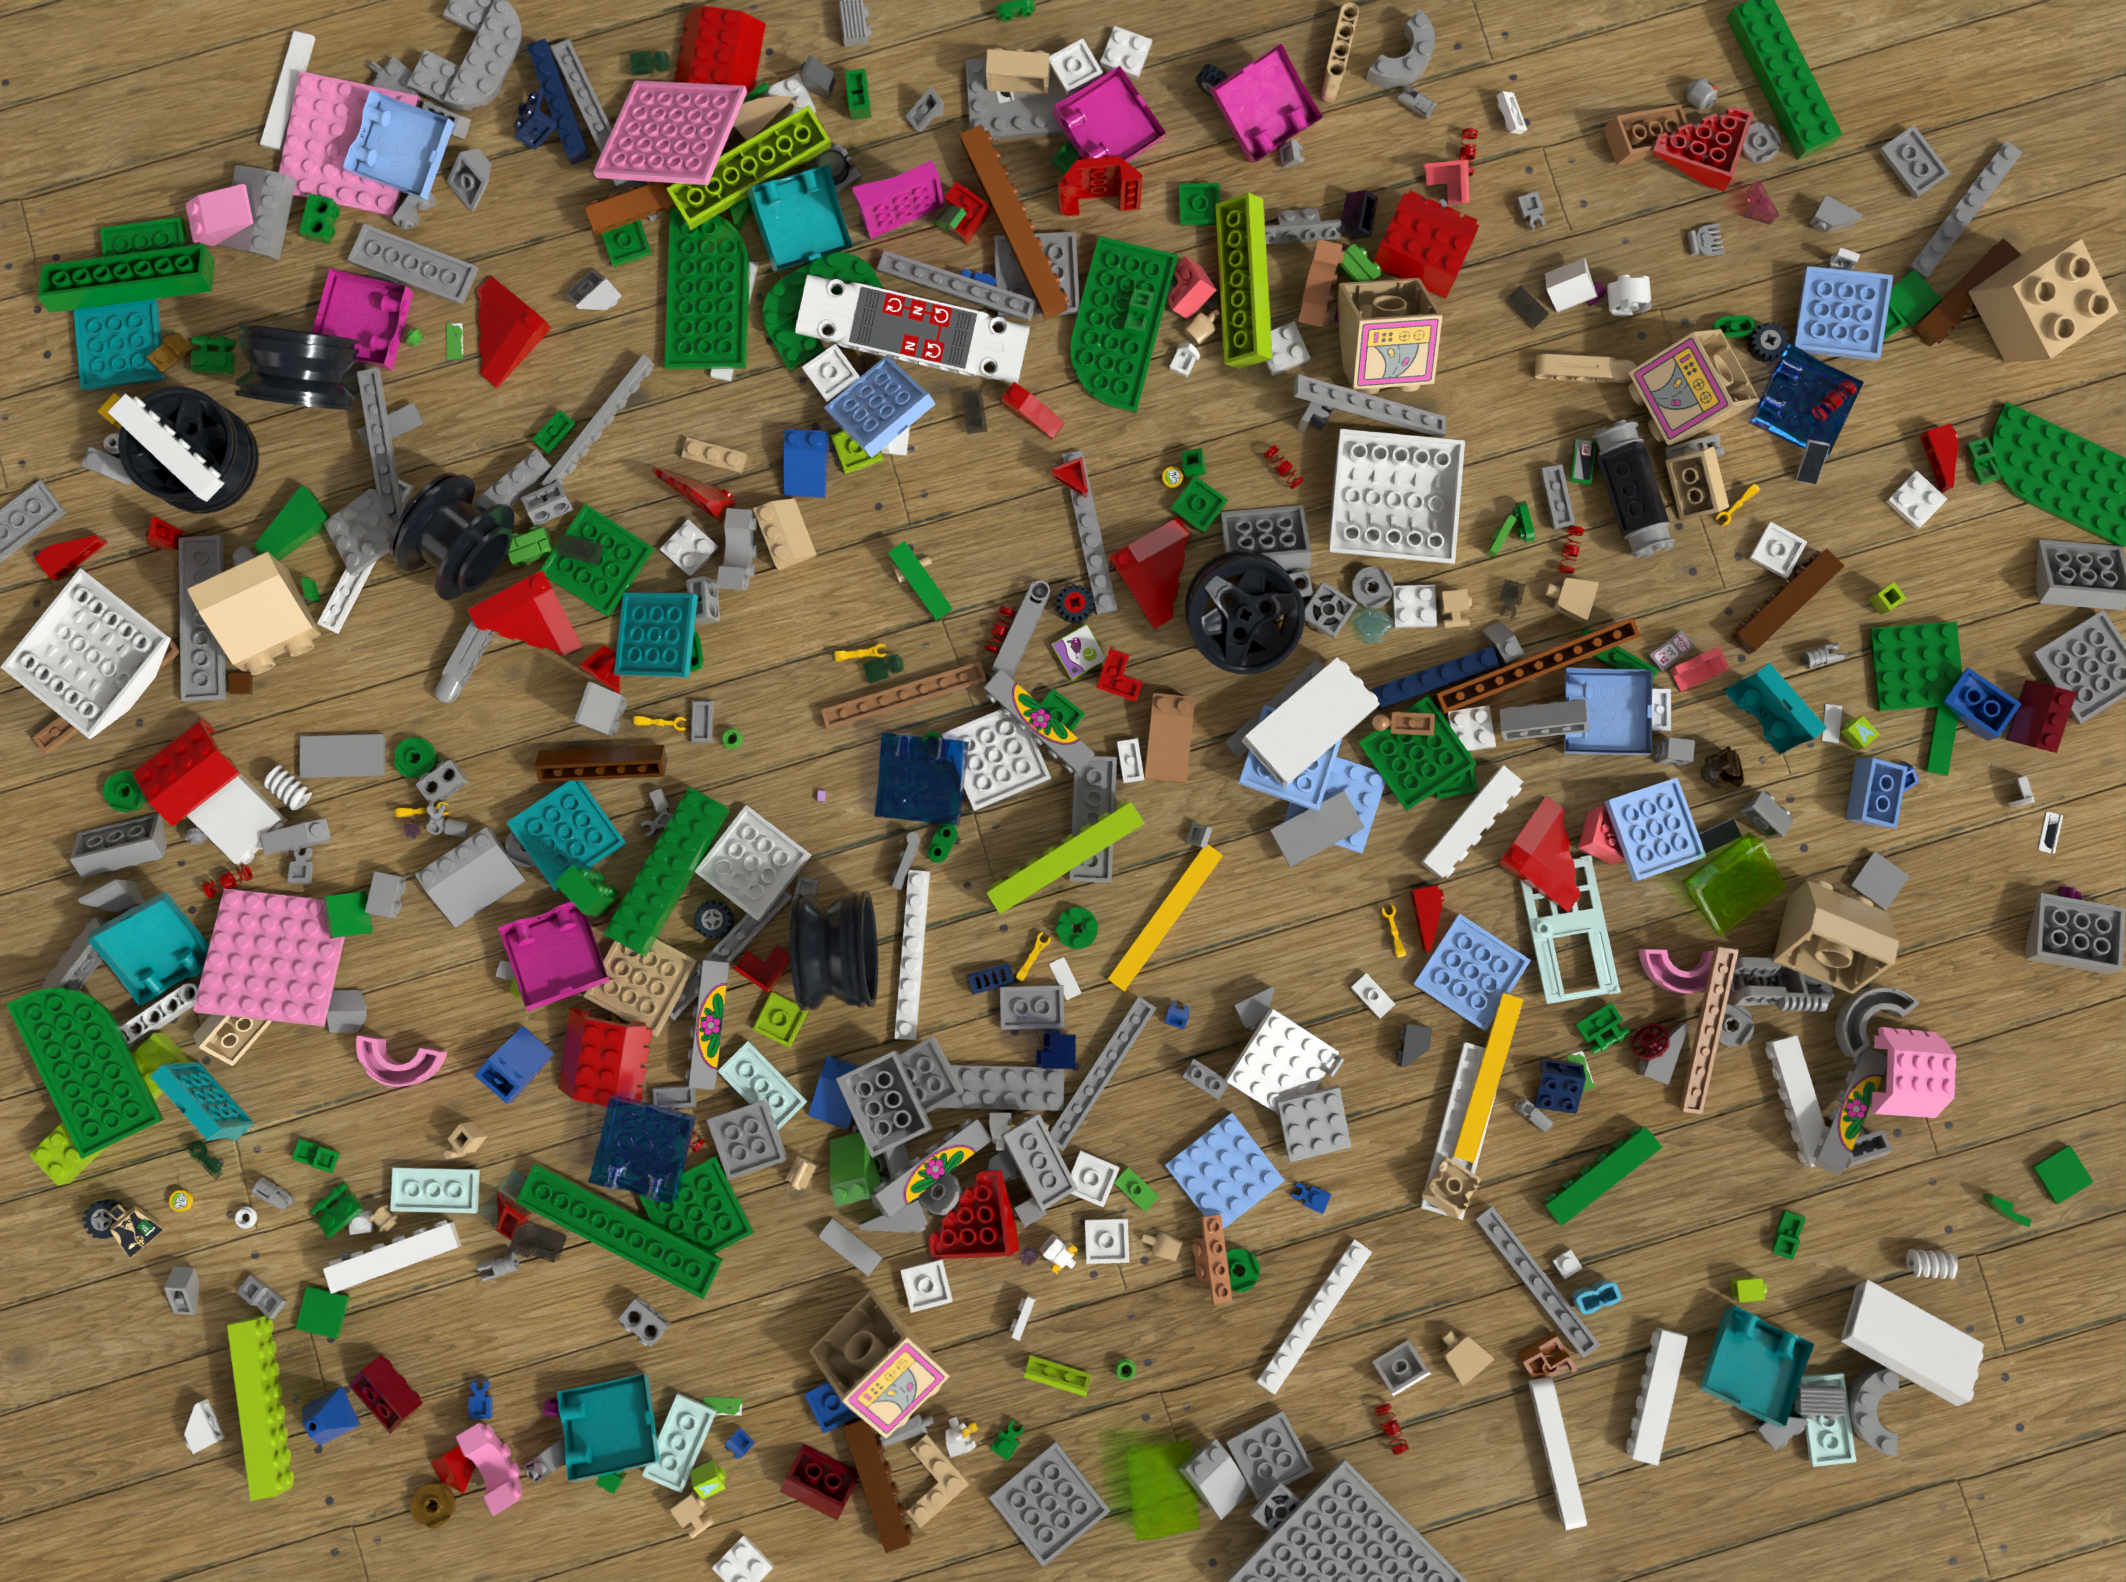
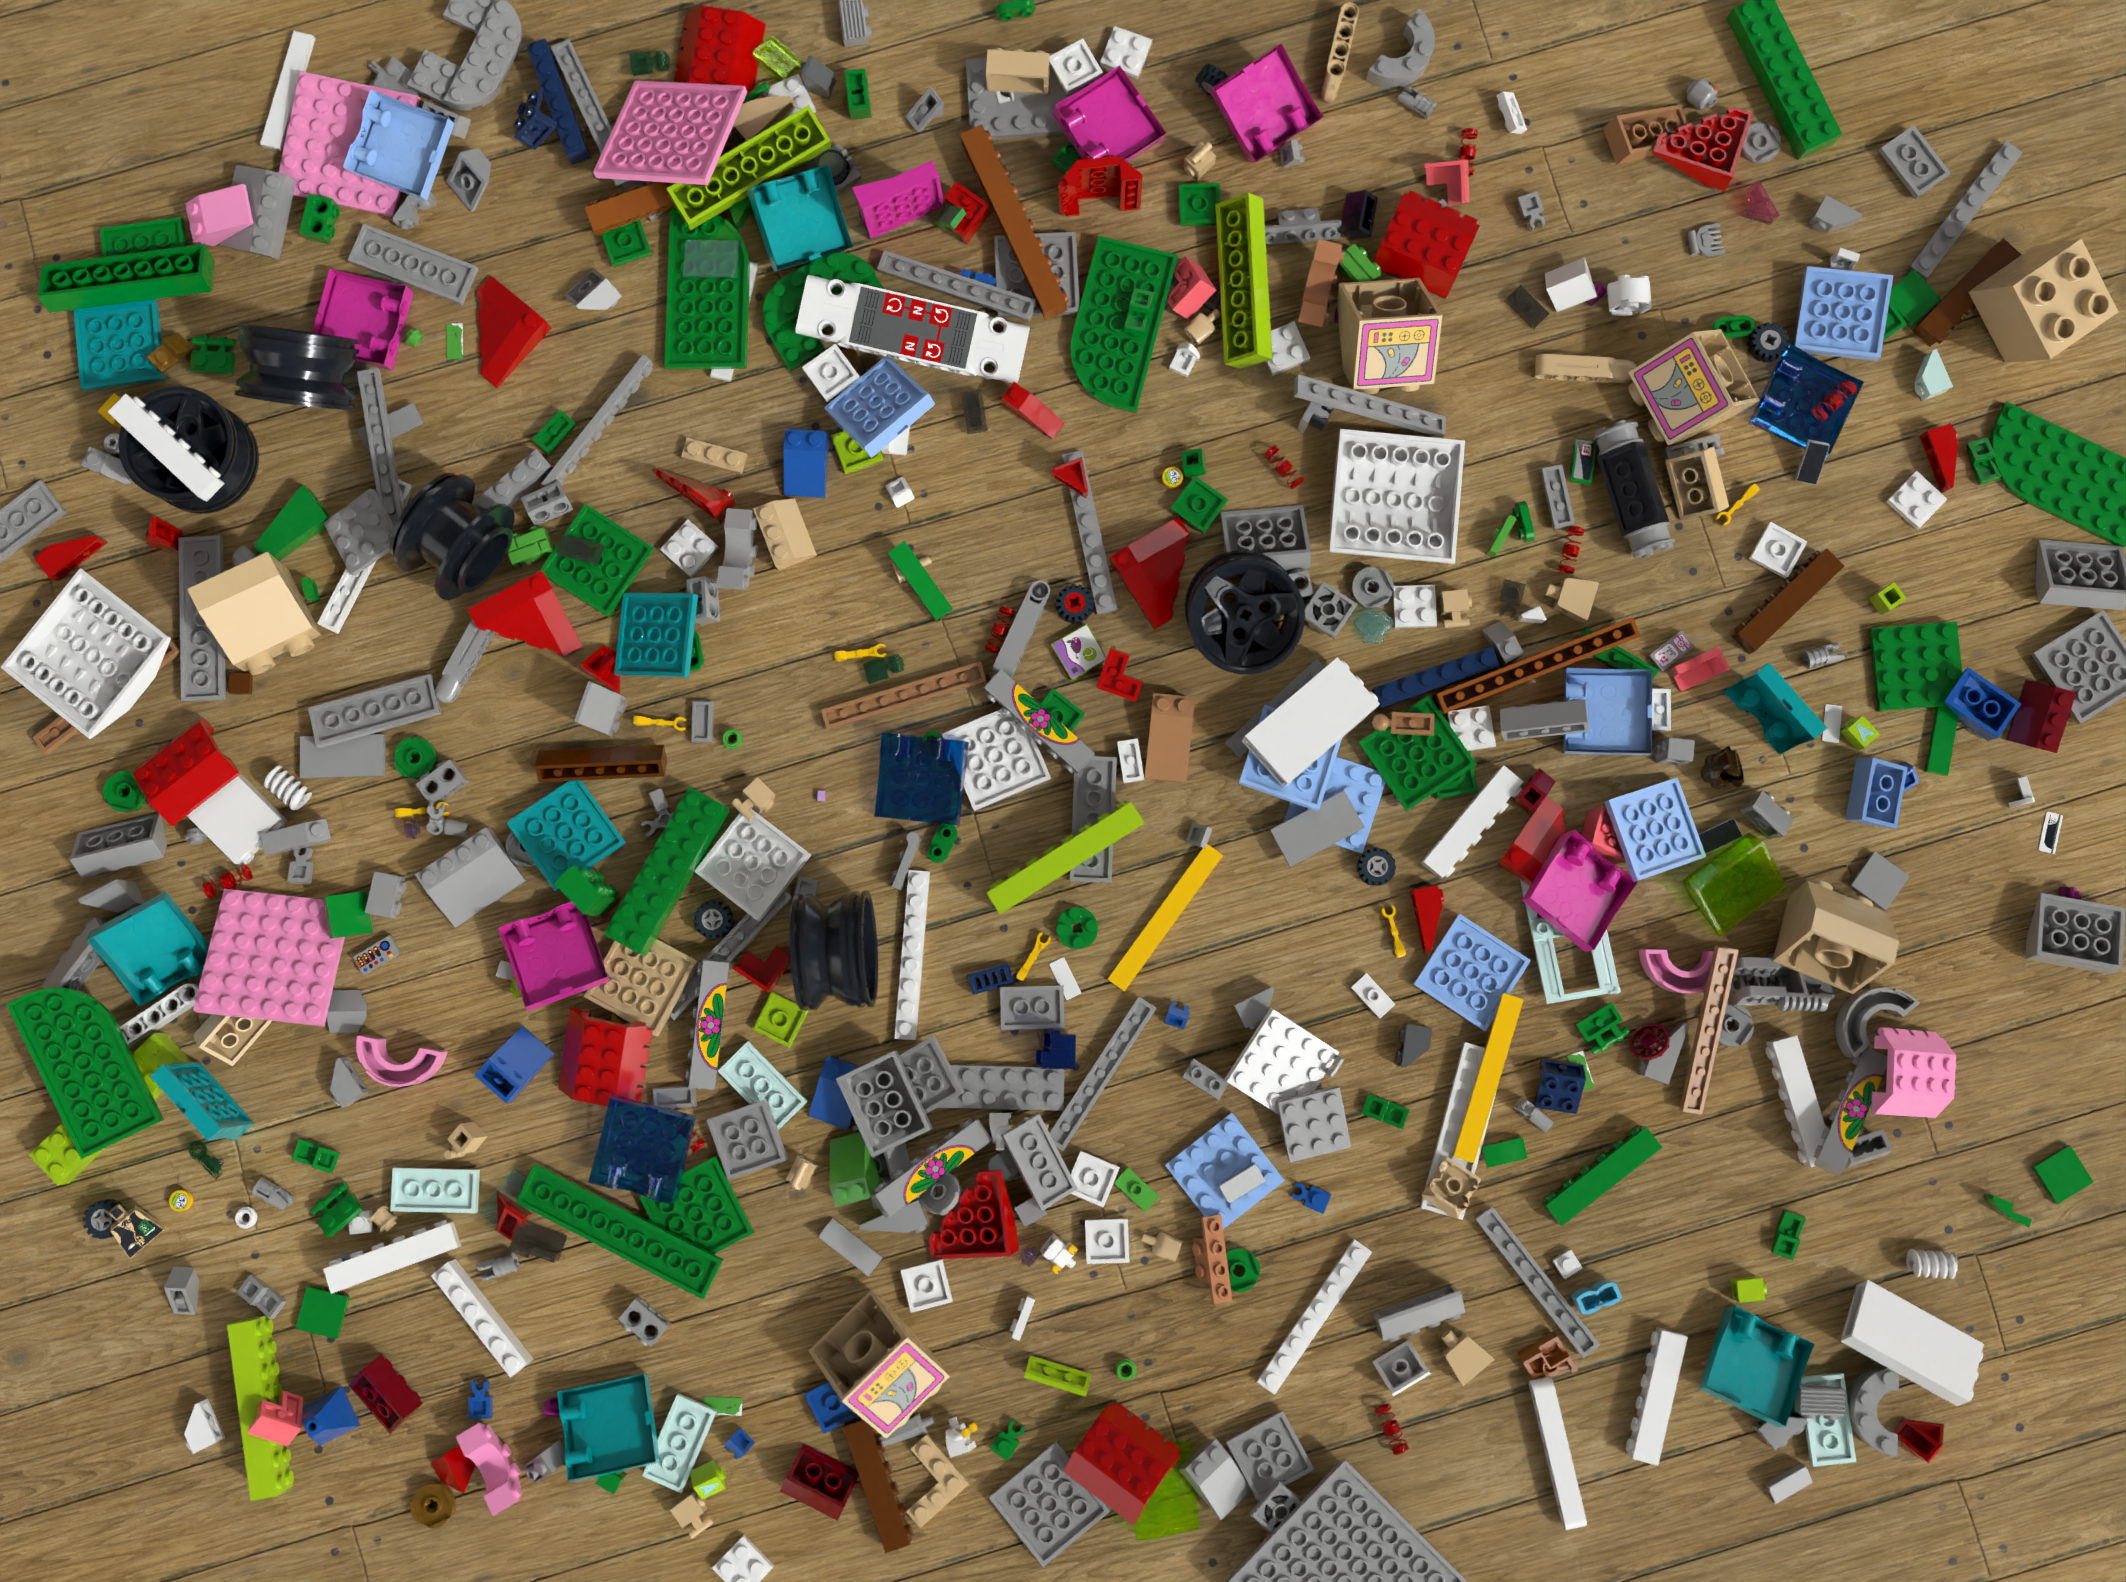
none -> coral panel [248,1390,303,1446]
none -> light grey plate [308,674,442,748]
none -> light grey slope [330,1057,370,1108]
none -> tile [353,935,402,975]
none -> white brick [431,1259,534,1378]
none -> clear light blue piece [683,240,739,278]
none -> tan brick [731,777,775,821]
none -> clear neon green plate [752,35,803,81]
none -> white slope [885,477,914,508]
none -> red slope [1063,1402,1181,1526]
none -> tan brick [1183,141,1216,180]
none -> slope [1218,1163,1265,1203]
none -> black wheel [1357,848,1396,886]
none -> green slope [1361,1094,1410,1130]
none -> light grey slope [1372,1285,1465,1342]
none -> green slope [1482,1137,1528,1168]
none -> dark red slope [1512,768,1556,813]
none -> white slope [1517,606,1546,623]
none -> dark pink piece [1522,830,1638,952]
none -> slope [1764,1463,1813,1504]
none -> red slope [1894,1418,1944,1464]
none -> light aqua slope [1914,349,1953,401]

